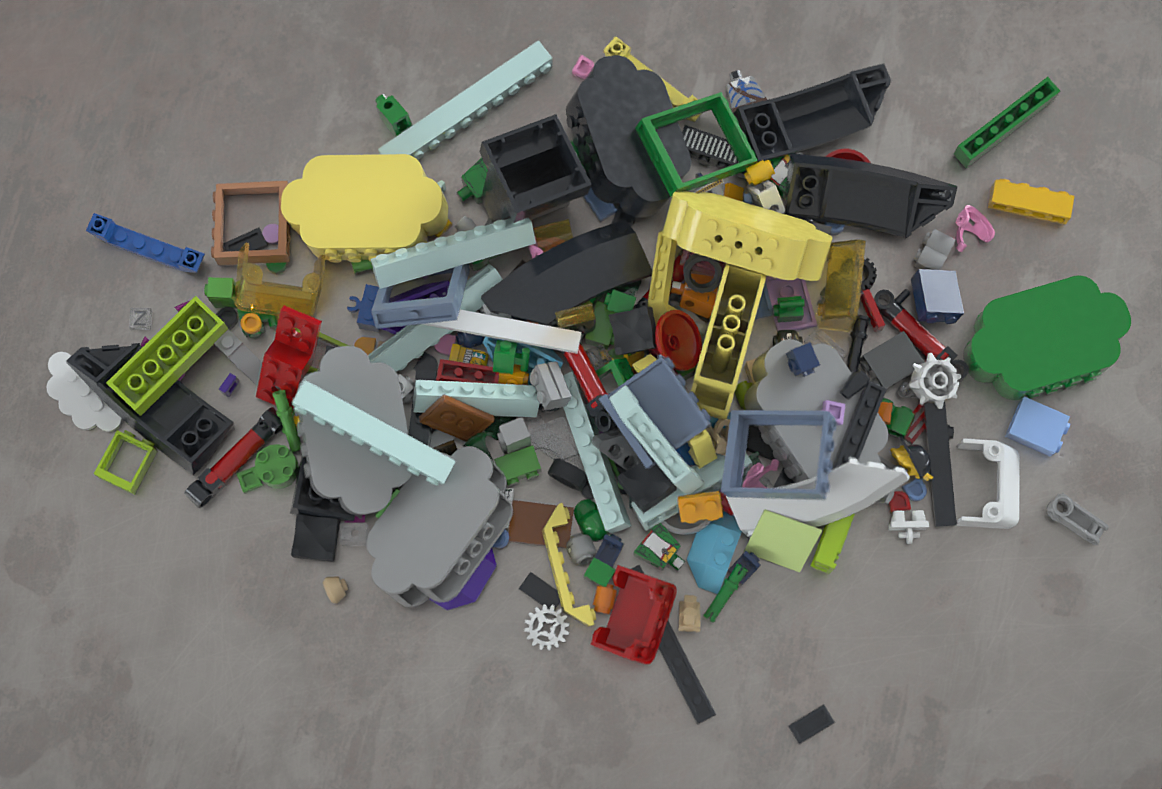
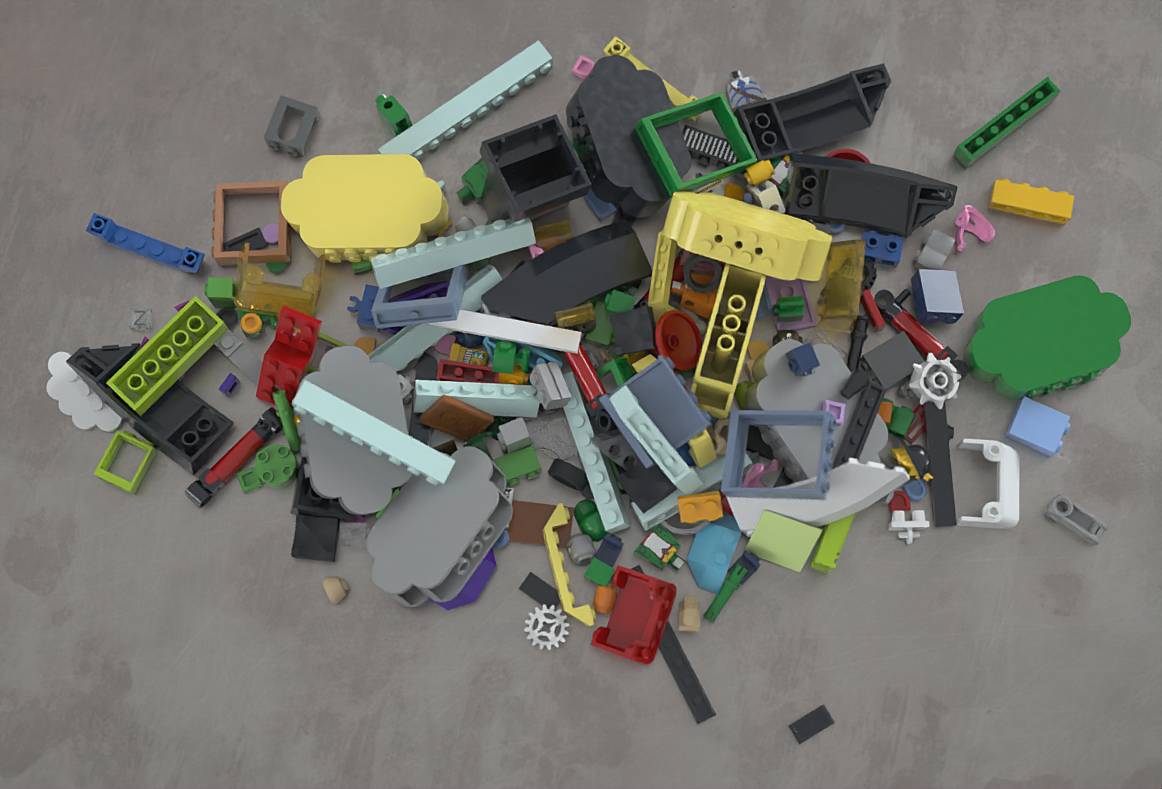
none -> dark grey panel [264,95,320,156]
none -> yellow tile [747,340,769,360]
none -> blue brick [858,231,904,267]

